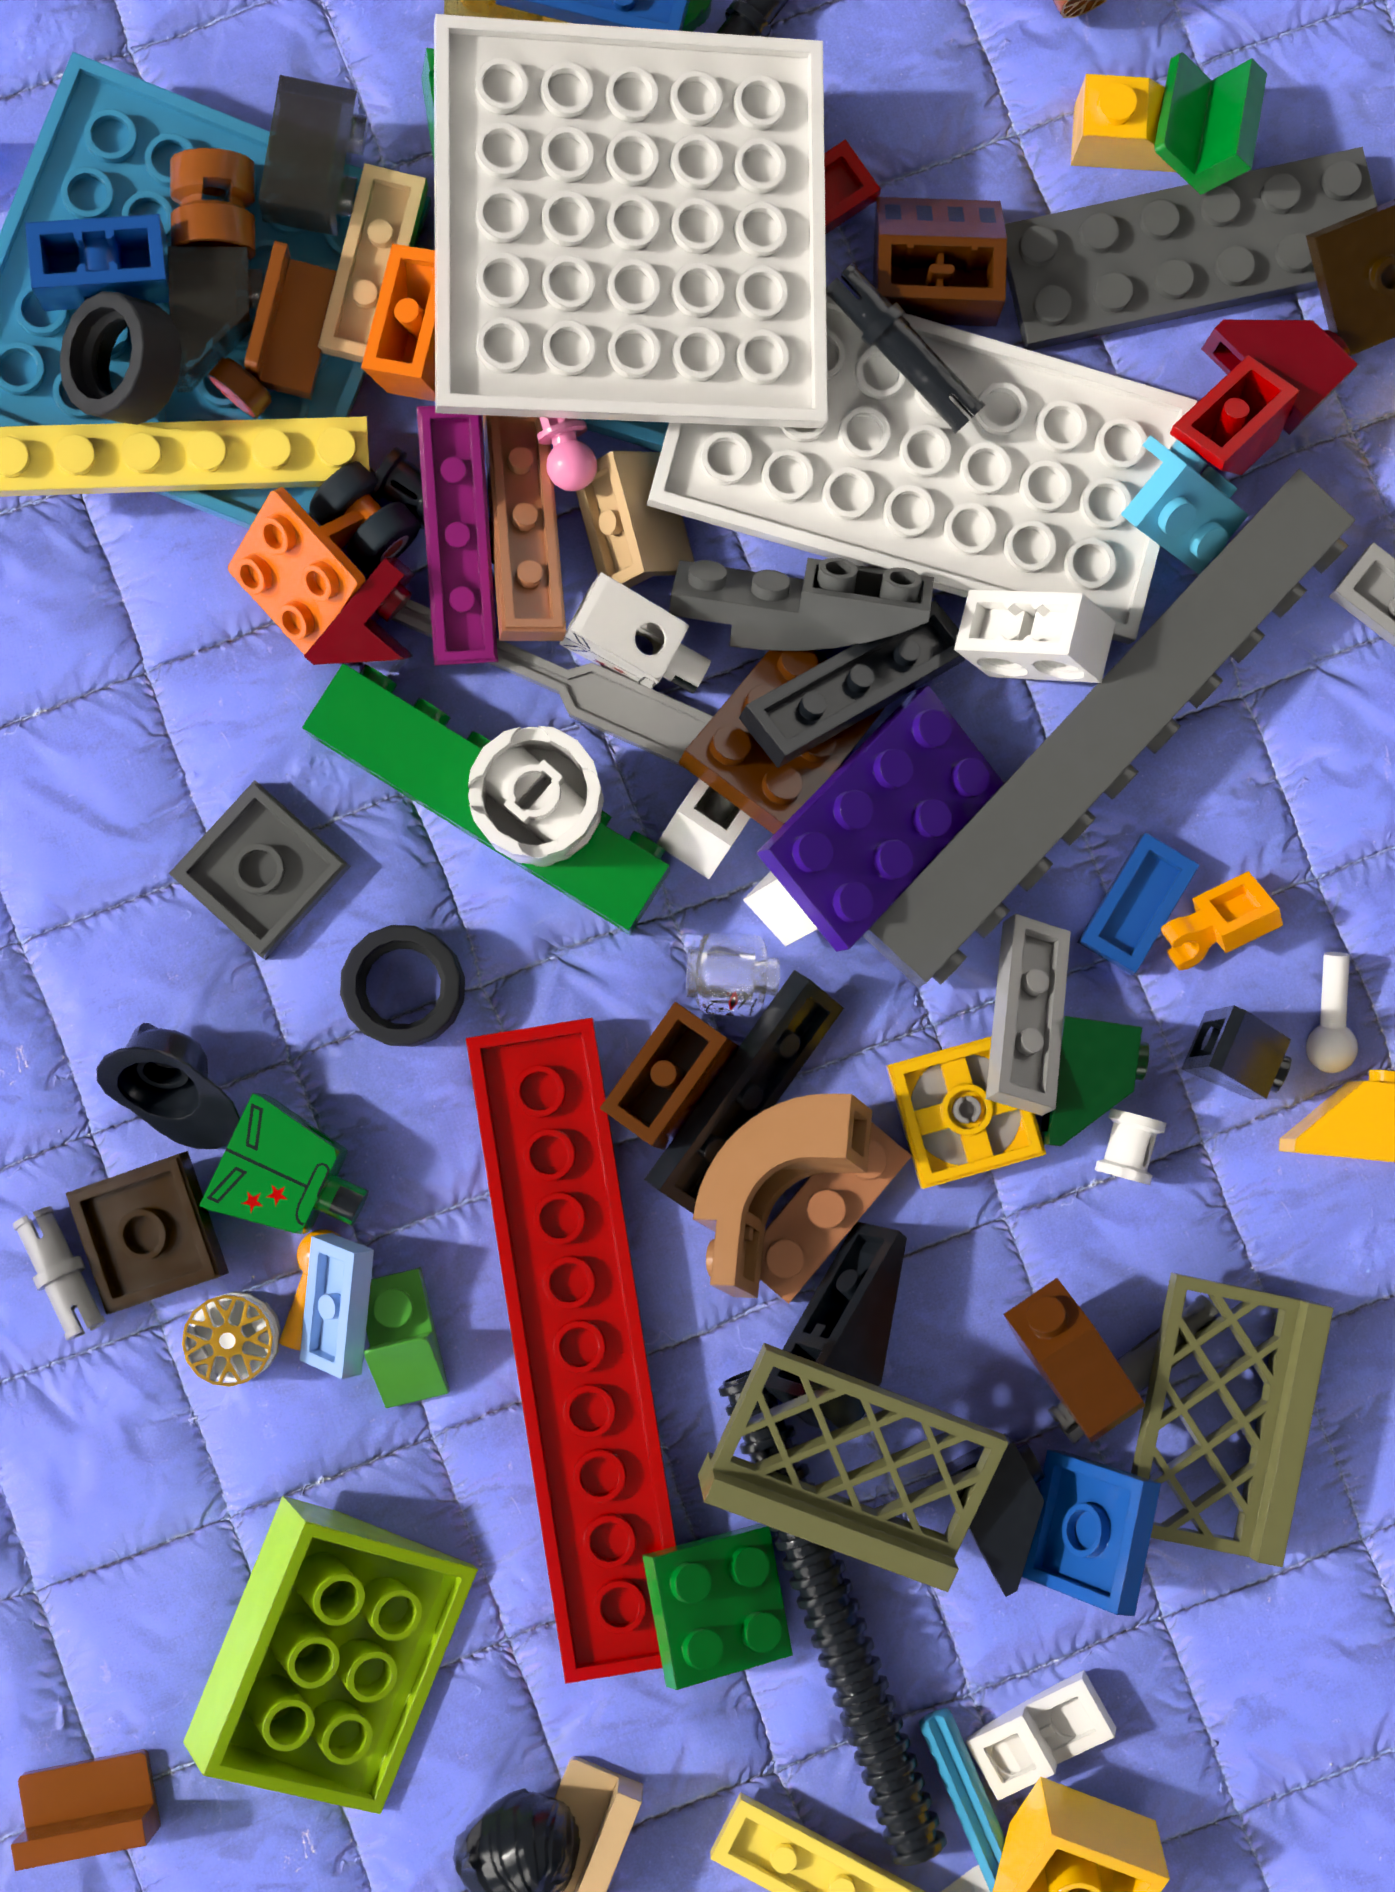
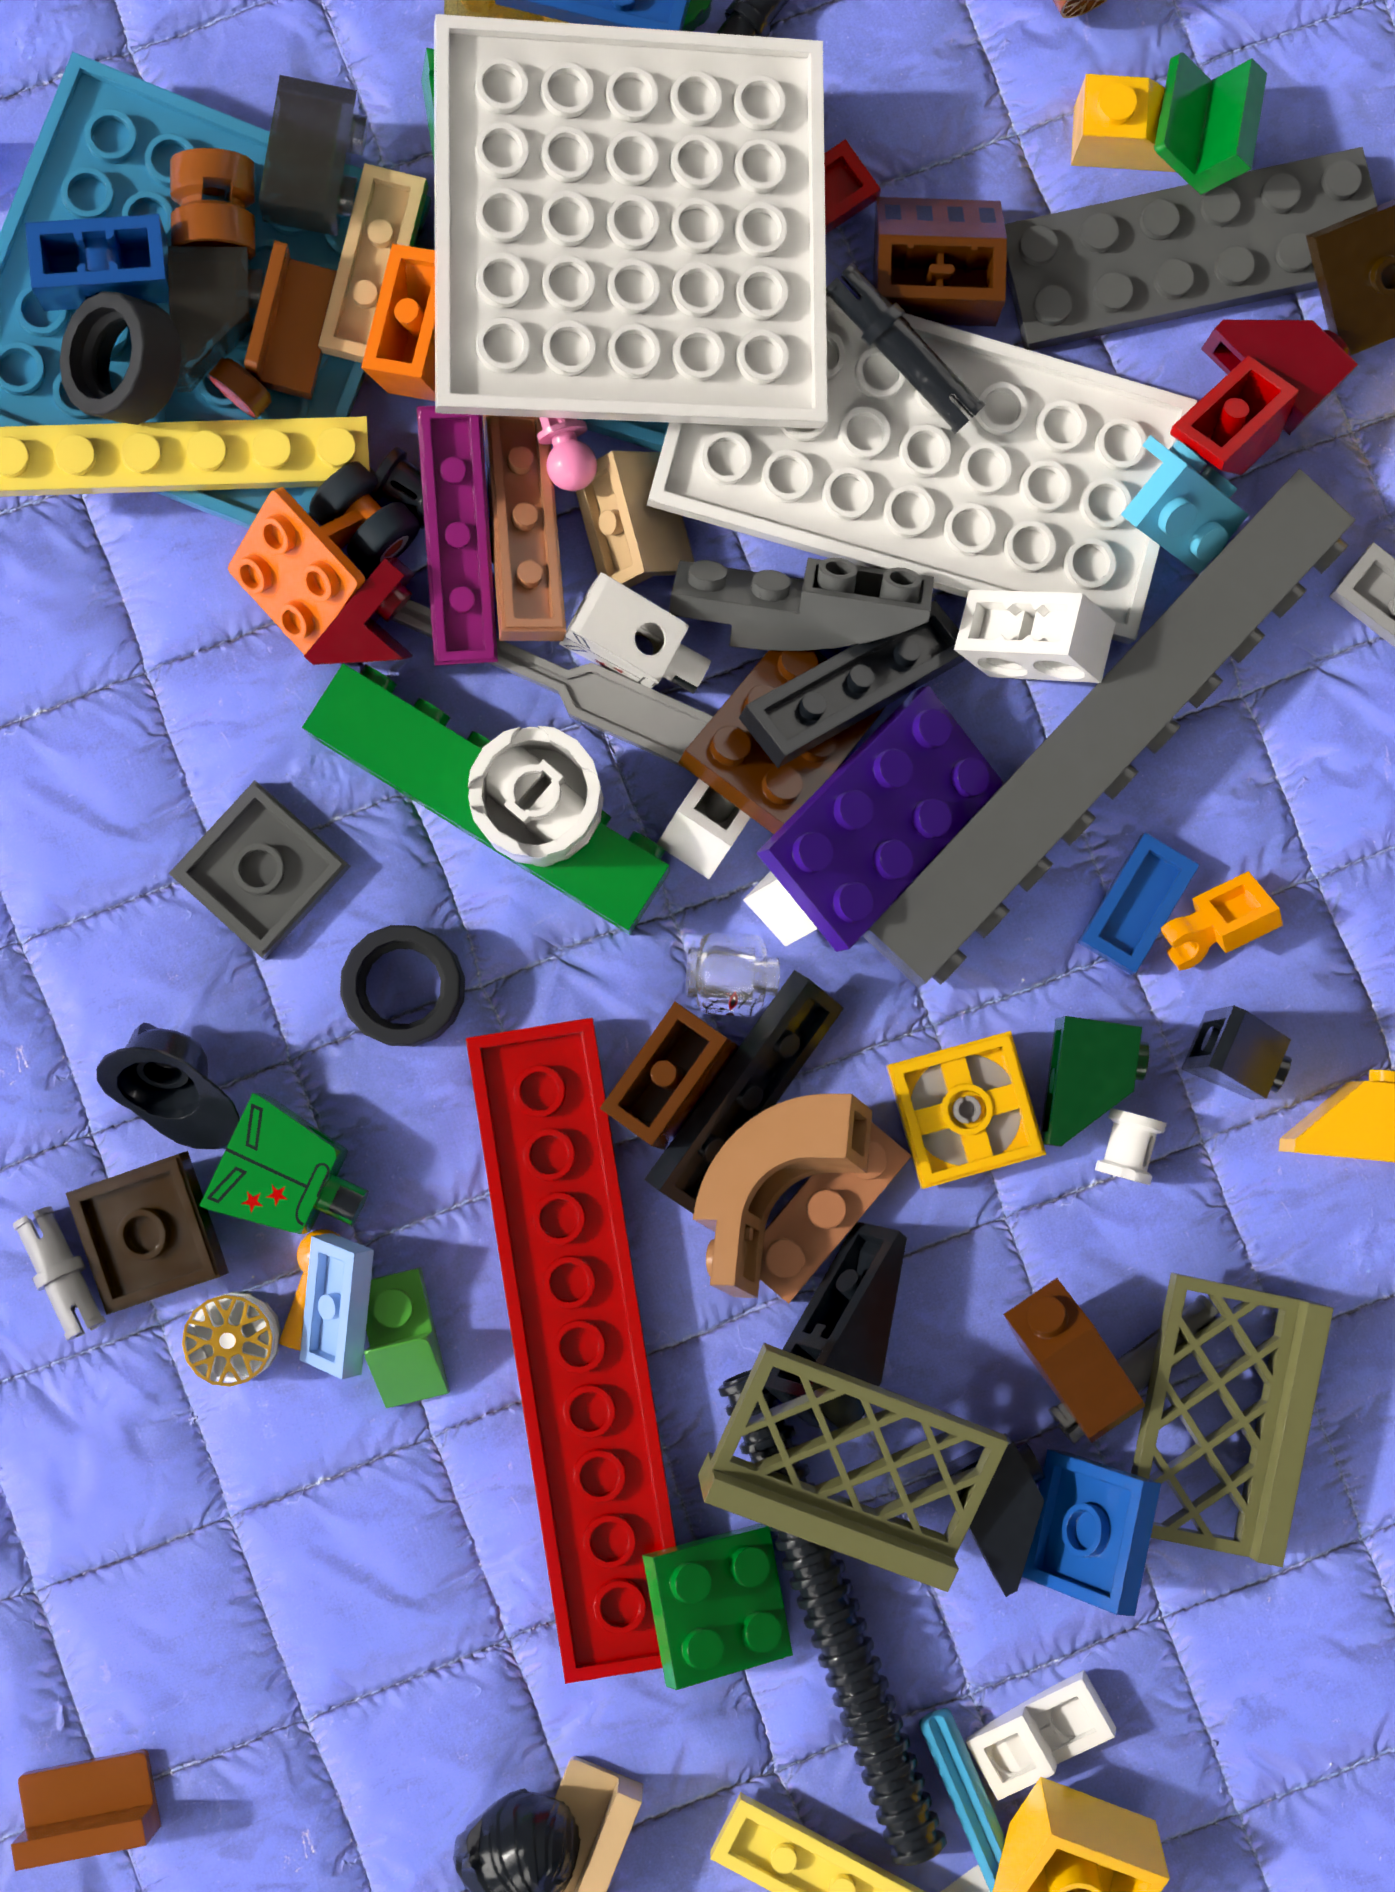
lime slope [183,1496,478,1815] -> none
light grey plate [985,914,1071,1116] -> none
white bar [1306,952,1358,1073] -> none

